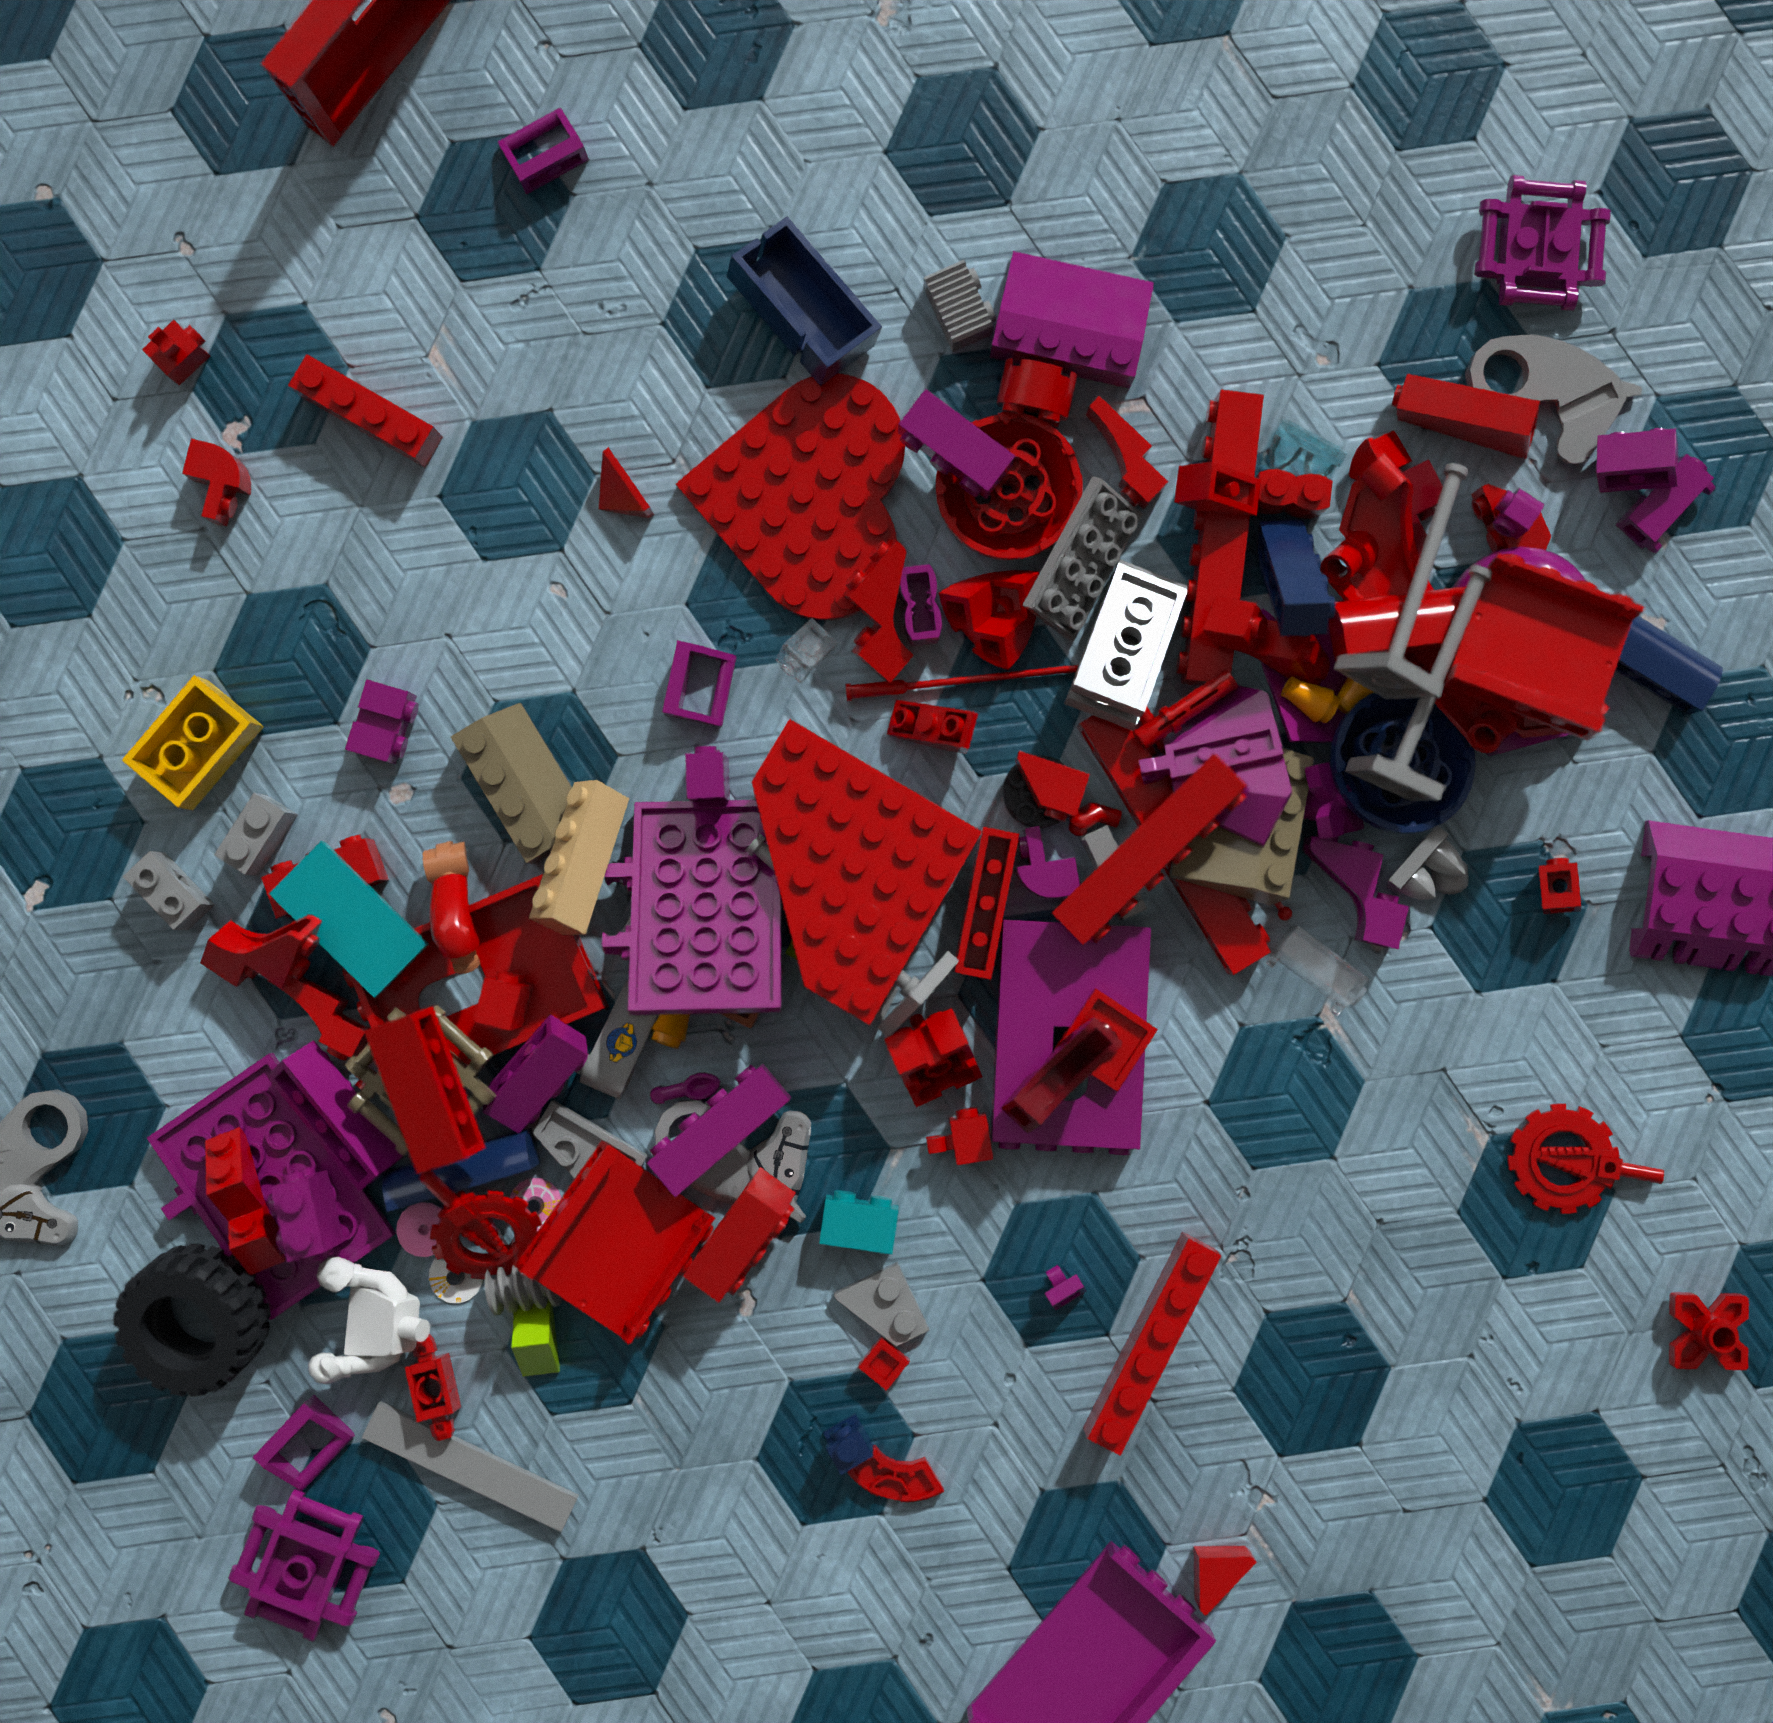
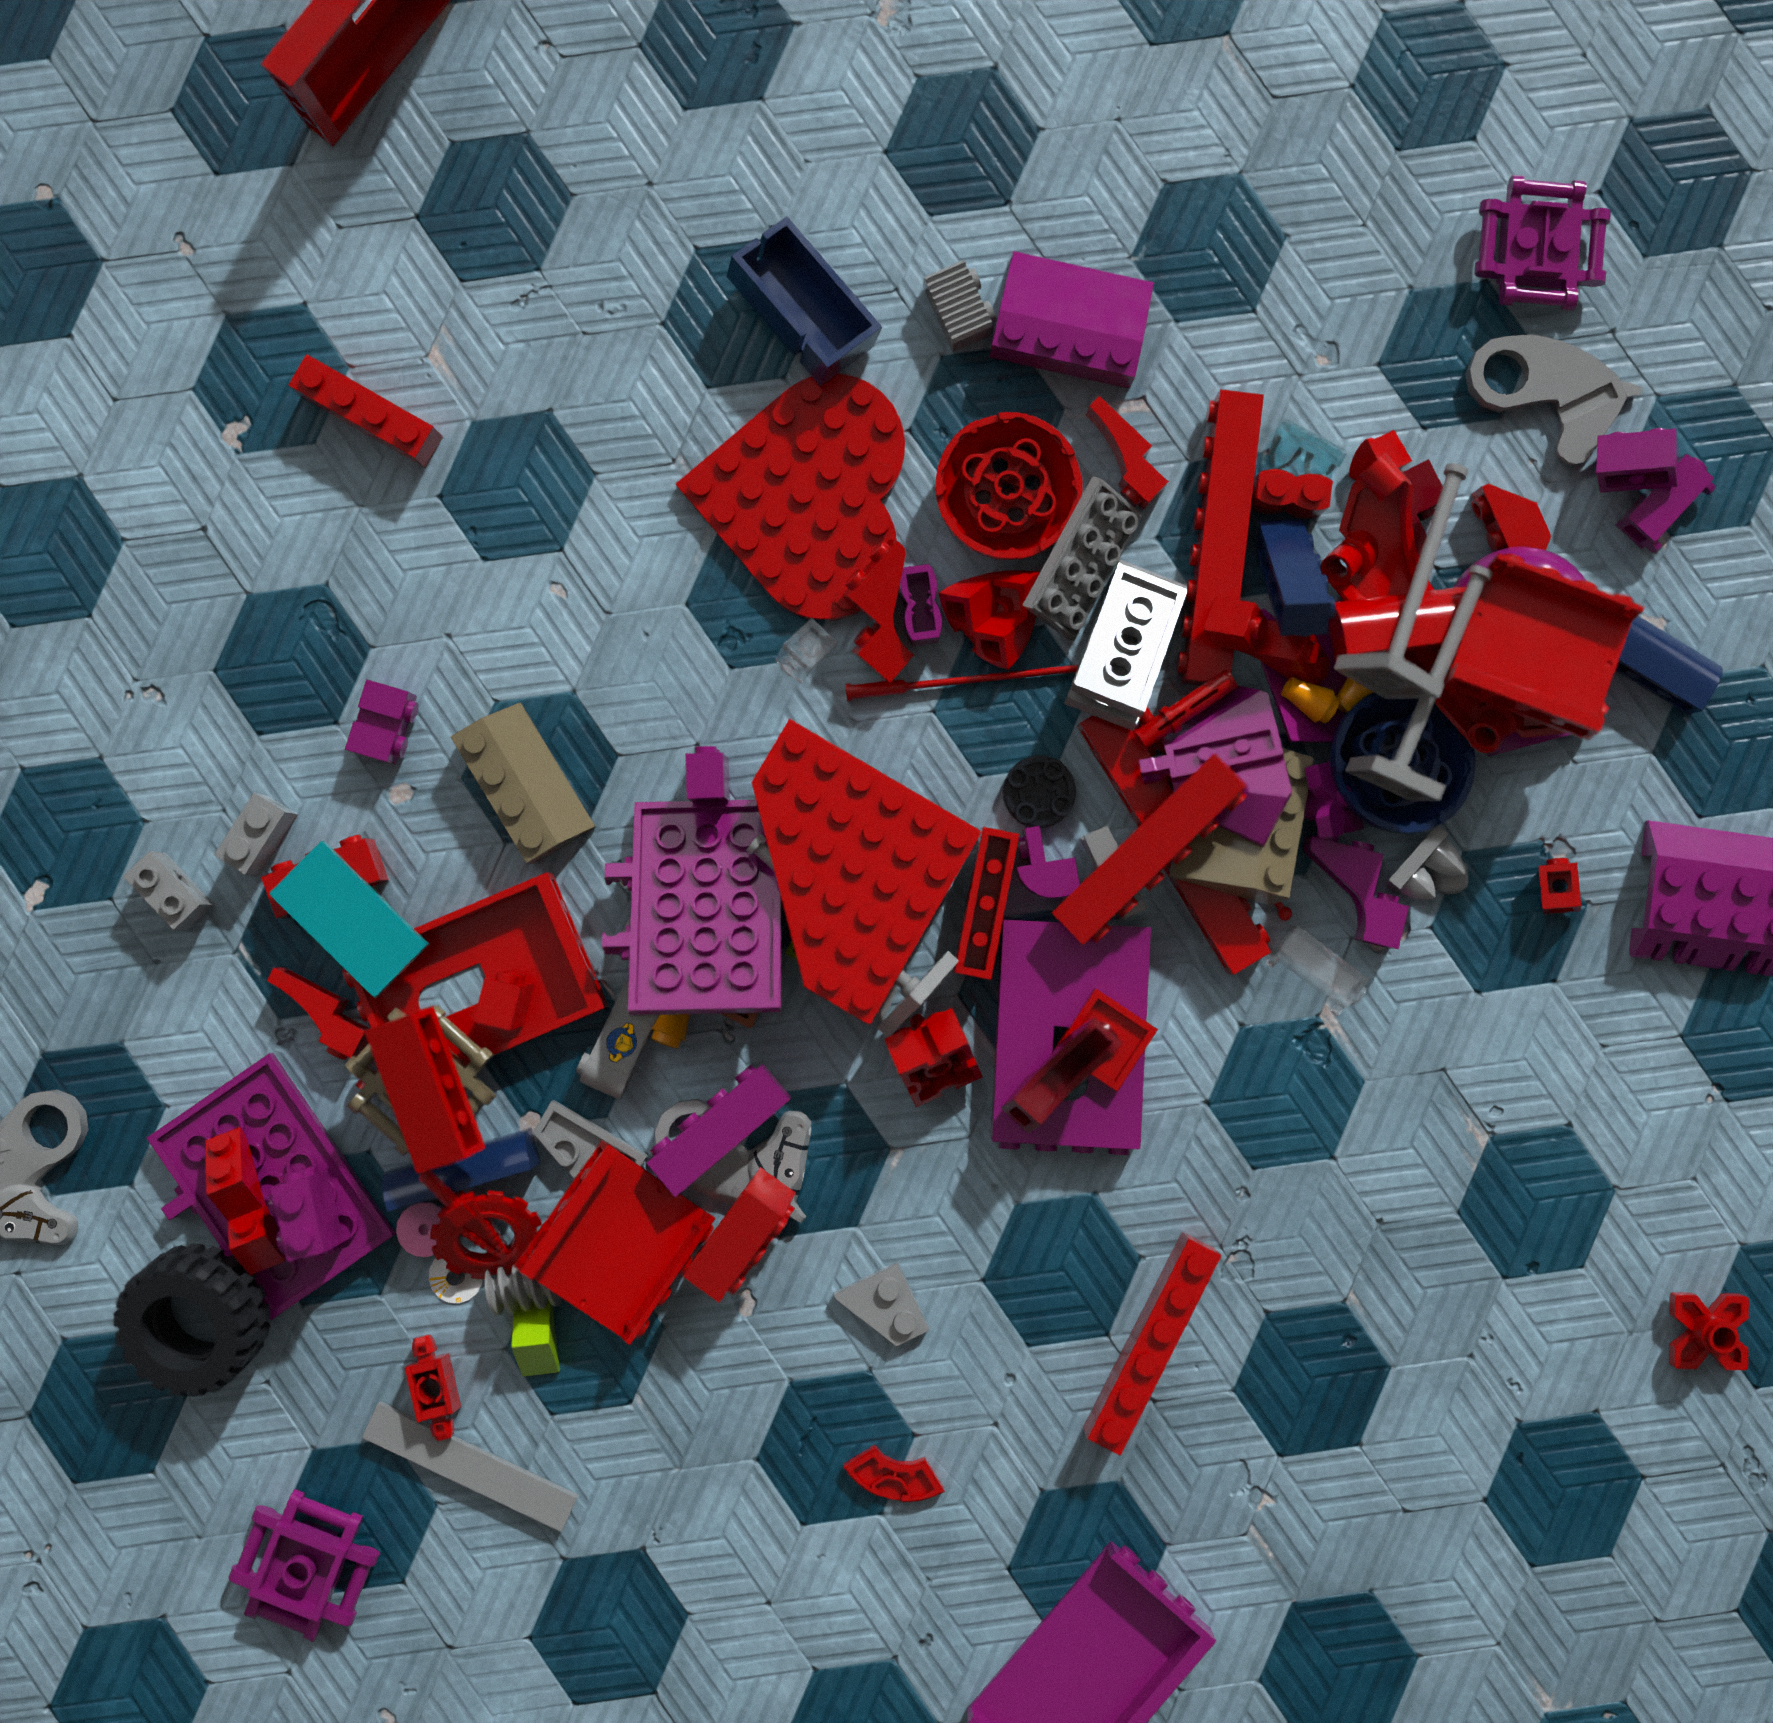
yellow brick [122,675,264,810] -> none
red brick [142,320,211,386] -> none
red brick [182,438,251,527] -> none
red arch [200,915,322,989] -> none
magenta tile [252,1394,355,1491] -> none
magenta brick [267,1040,404,1192] -> none
white torso [308,1257,430,1385] -> none
red piece [423,841,480,974] -> none
magenta brick [483,1014,588,1133] -> none
magenta tile [497,107,589,195] -> none
piece [509,1178,561,1232] -> none
tan brick [529,780,629,935] -> none
red slope [598,447,654,518] -> none
magenta piece [650,1072,721,1104] -> none
magenta tile [662,640,737,727] -> none
teal brick [819,1190,899,1255] -> none
dark blue brick [823,1413,873,1475] -> none
red plate [858,1336,910,1391] -> none
red slope [887,700,978,754] -> none
magenta brick [898,389,1015,499] -> none
red brick [926,1107,994,1165] -> none
red brick [996,358,1077,428] -> none
red slope [1015,751,1090,822] -> none
magenta tile [1045,1265,1087,1310] -> none
red arm [1068,802,1122,836] -> none
red slope [1174,462,1261,516] -> none
red slope [1193,1545,1257,1616] -> none
red slope [1392,374,1540,459] -> none
magenta plate [1492,488,1544,539] -> none
red bar [1507,1103,1664,1214] -> none

